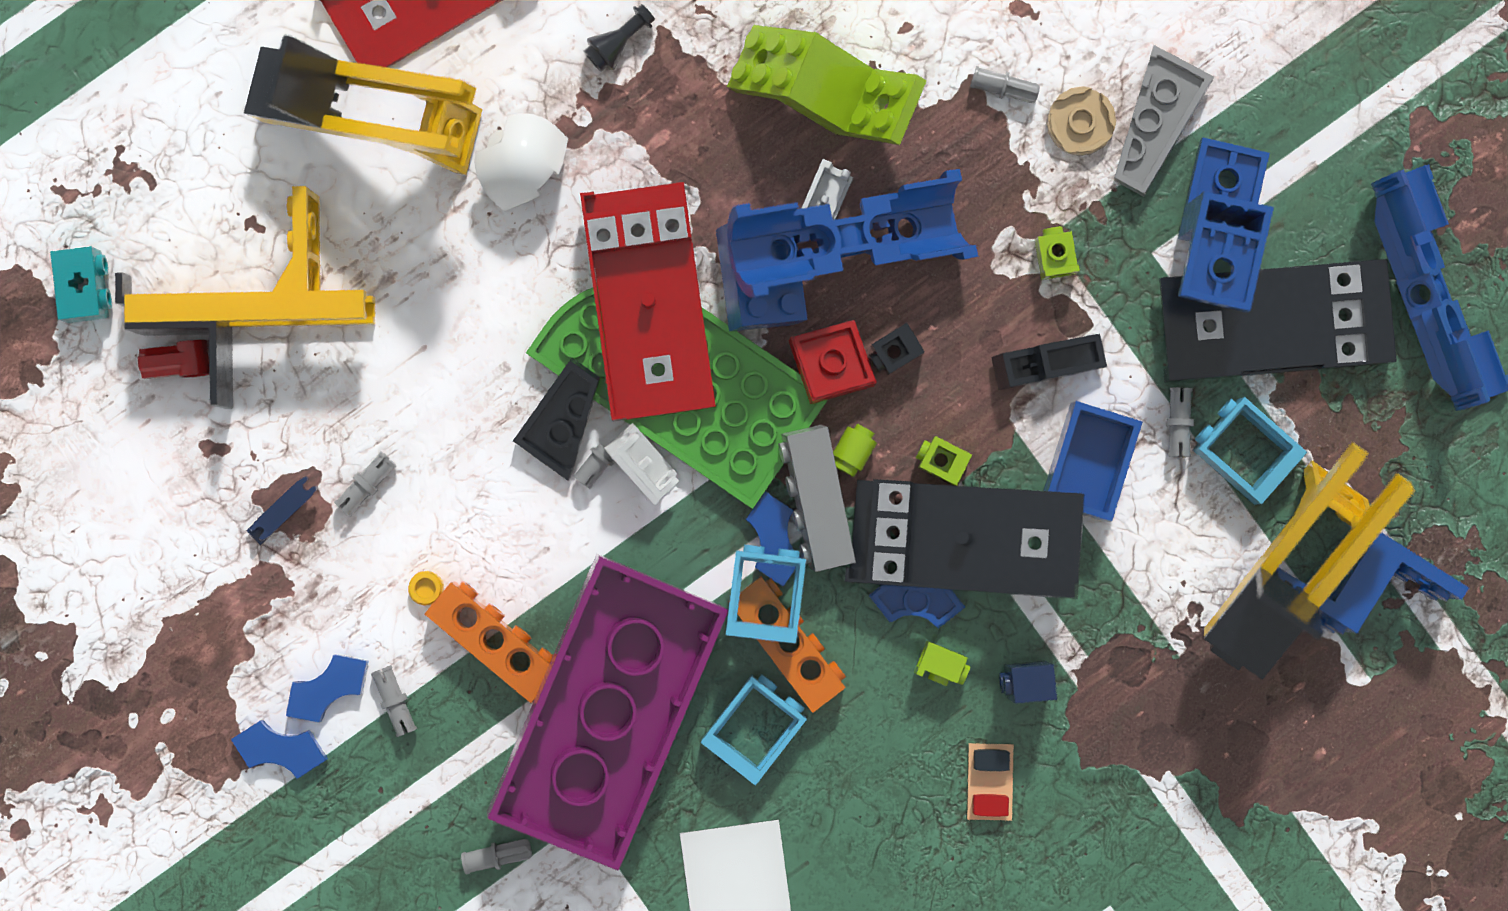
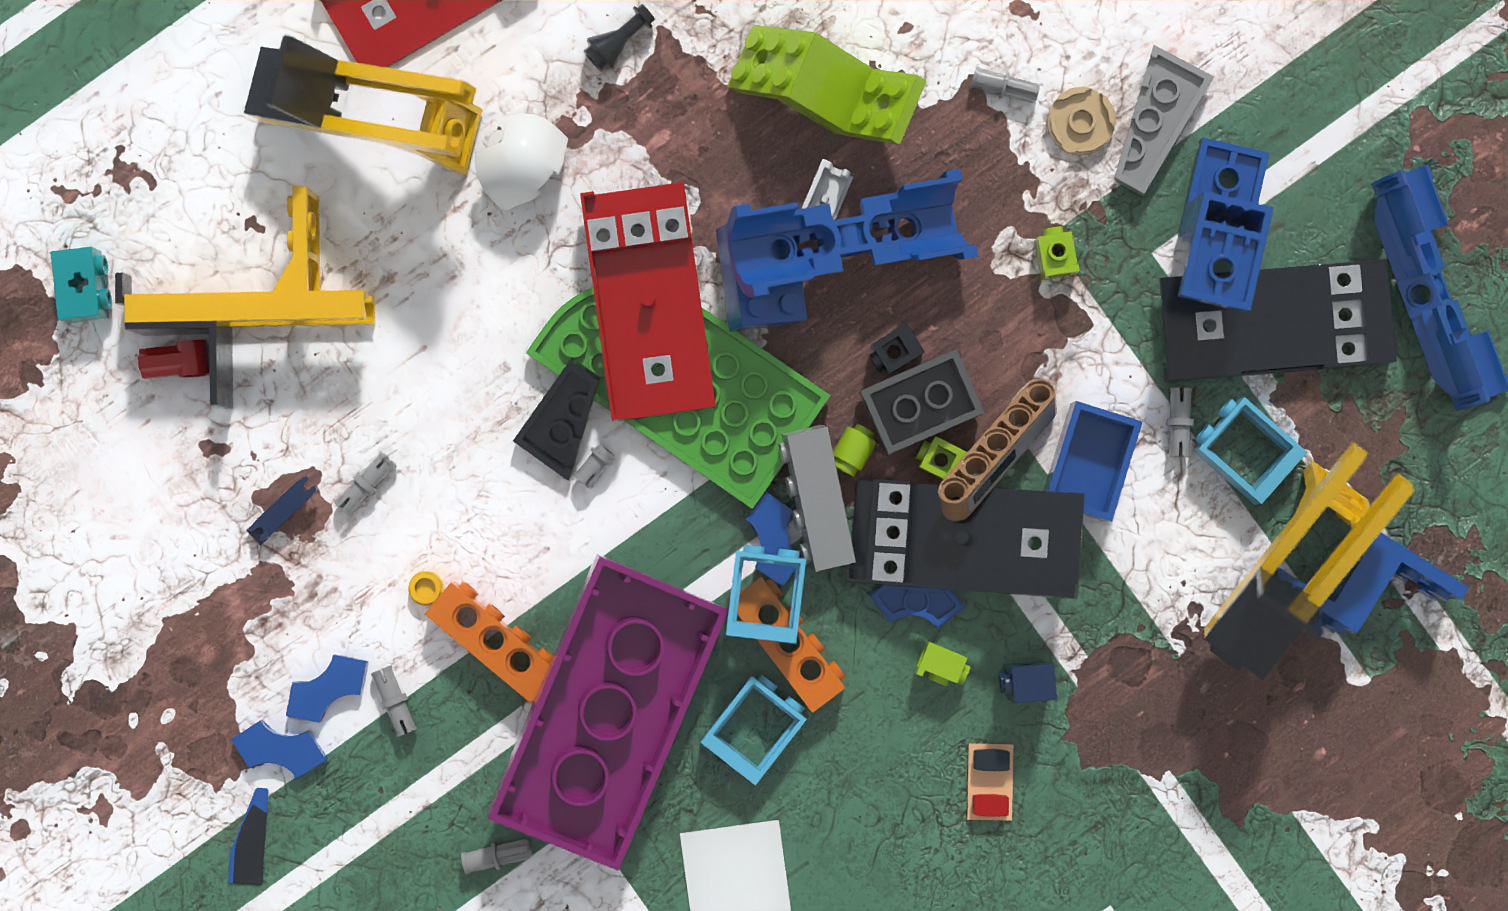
white hinge [604,423,679,506] -> none
red tile [789,320,877,404] -> none
black slope [991,333,1107,391] -> none
none -> black sticker [228,788,268,885]
none -> dark grey brick [859,349,985,456]
none -> medium nougat beam [938,379,1057,521]

